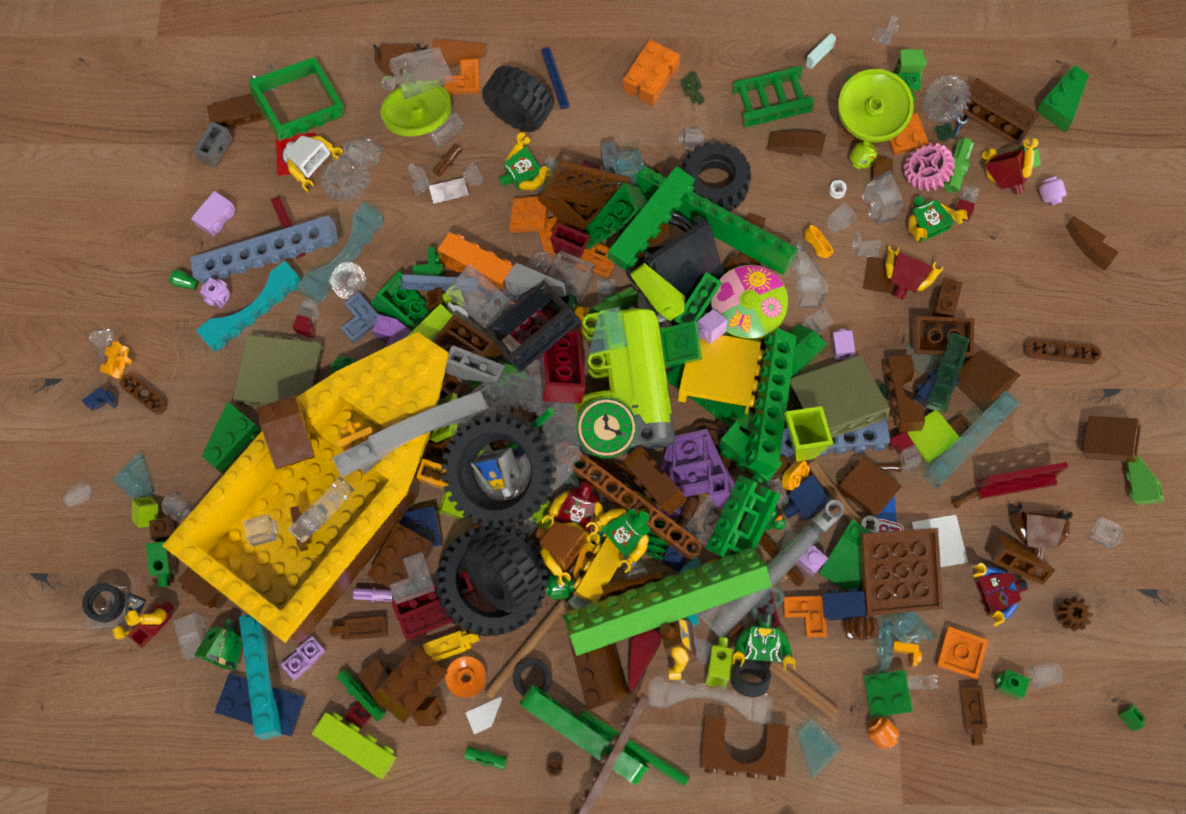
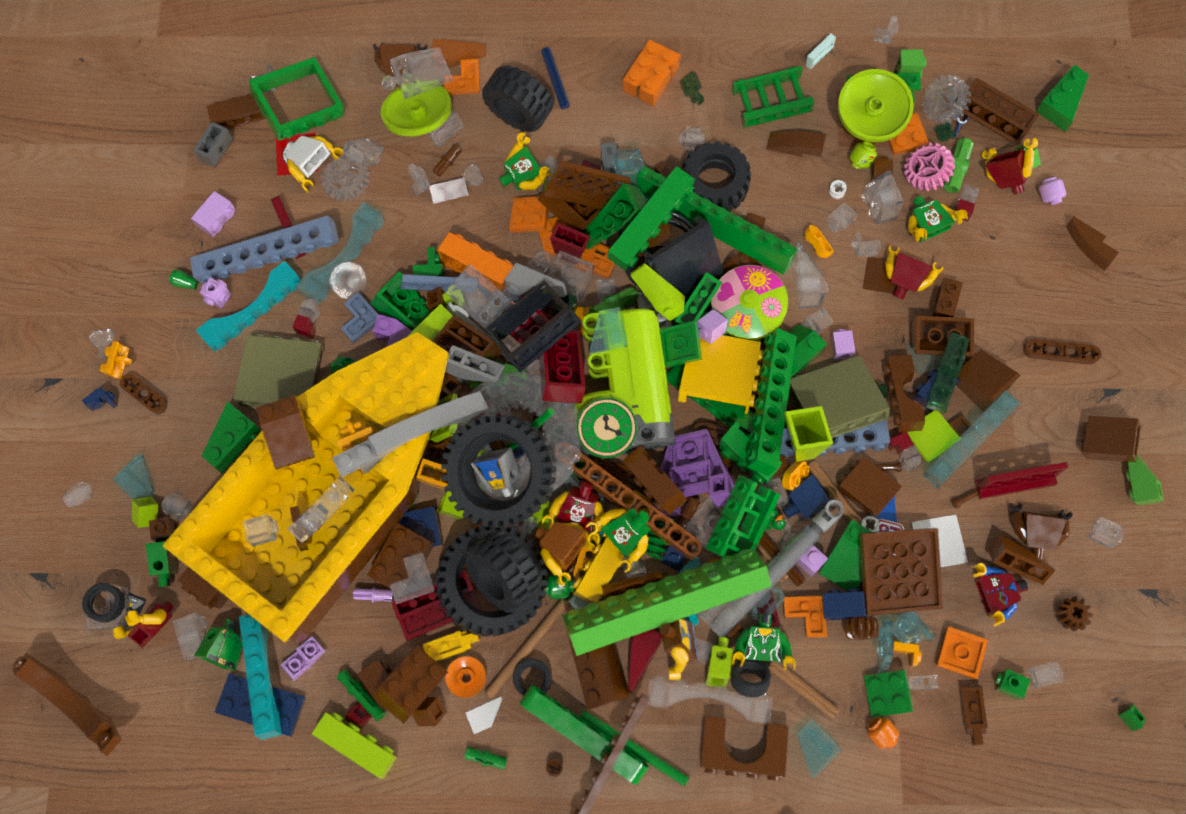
reddish brown hinge [330,616,387,641] -> none
none -> reddish brown arch [12,652,122,756]

